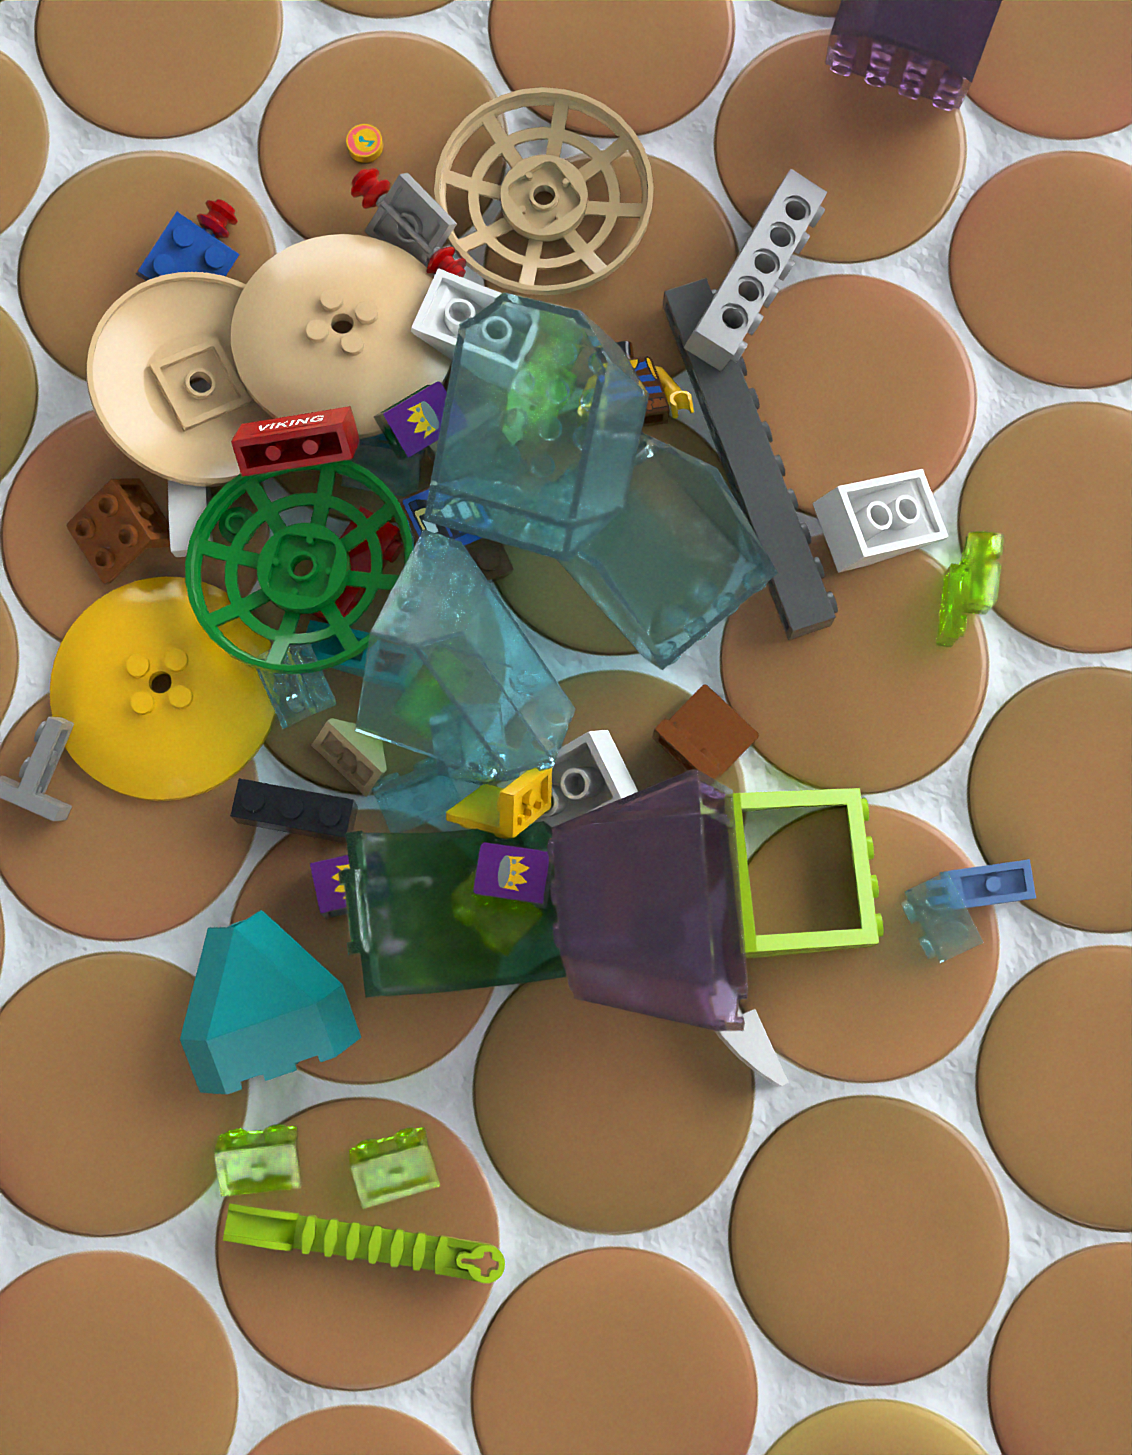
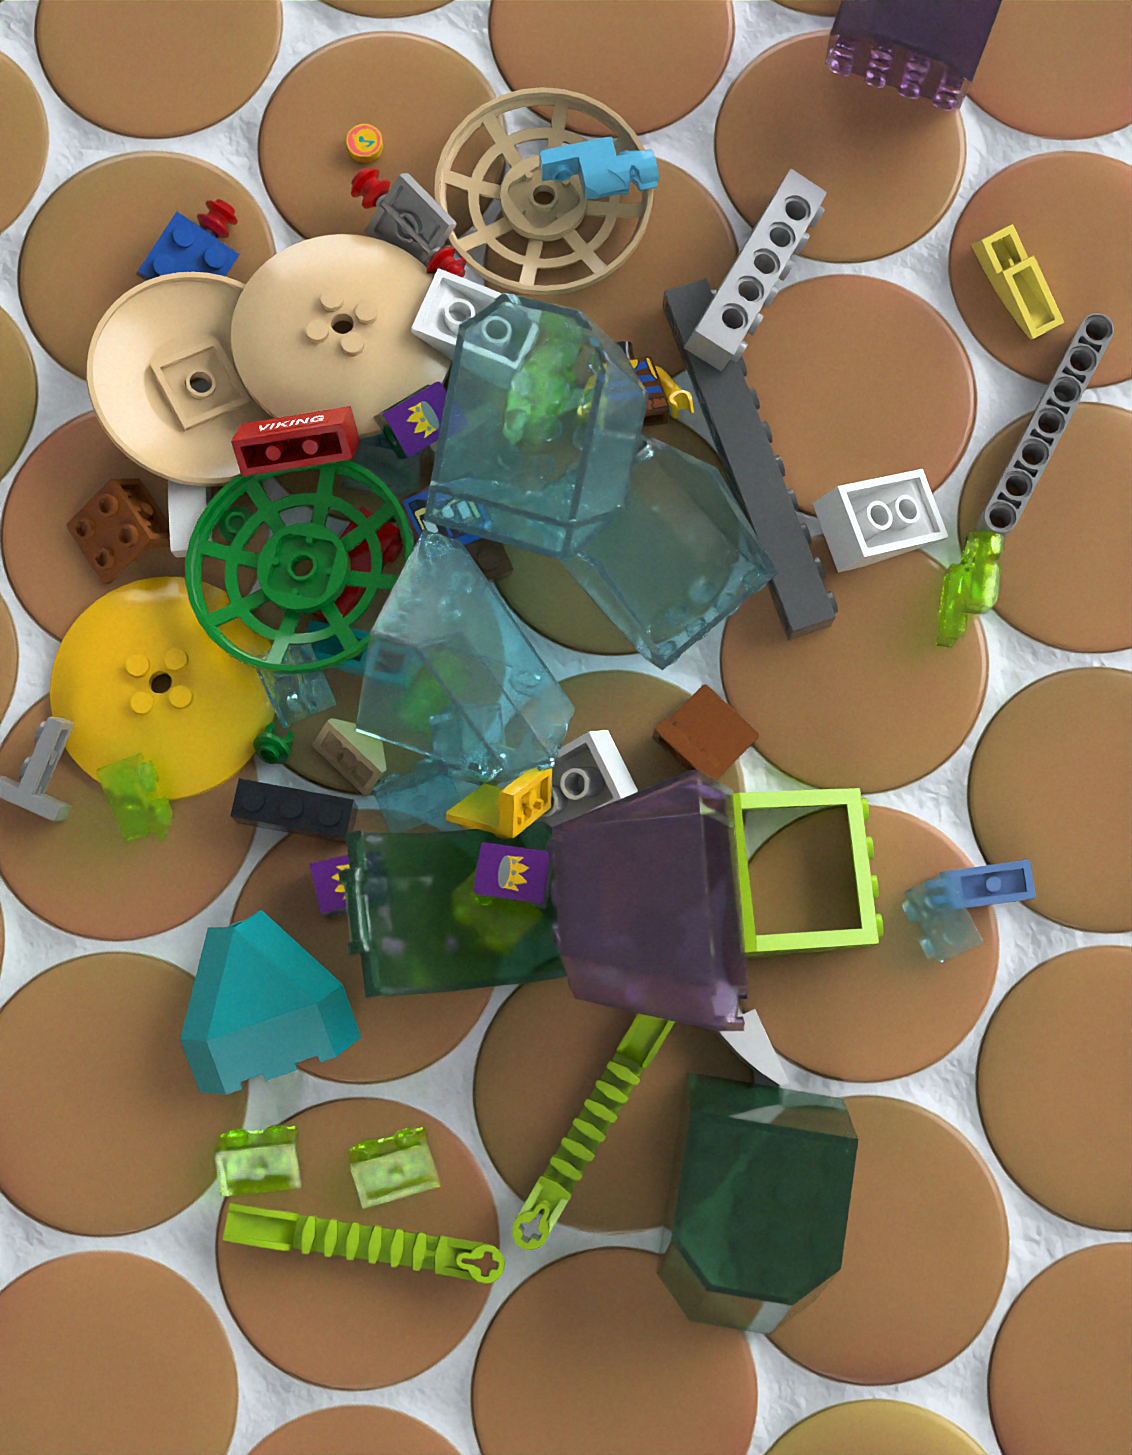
none -> clear neon green bracket [96,753,174,843]
none -> green plate [253,722,294,764]
none -> lime piece [512,993,681,1250]
none -> medium azure plate [539,136,659,199]
none -> clear green windscreen [656,1072,859,1335]
none -> light yellow slope [971,224,1064,340]
none -> light grey beam [976,313,1114,543]

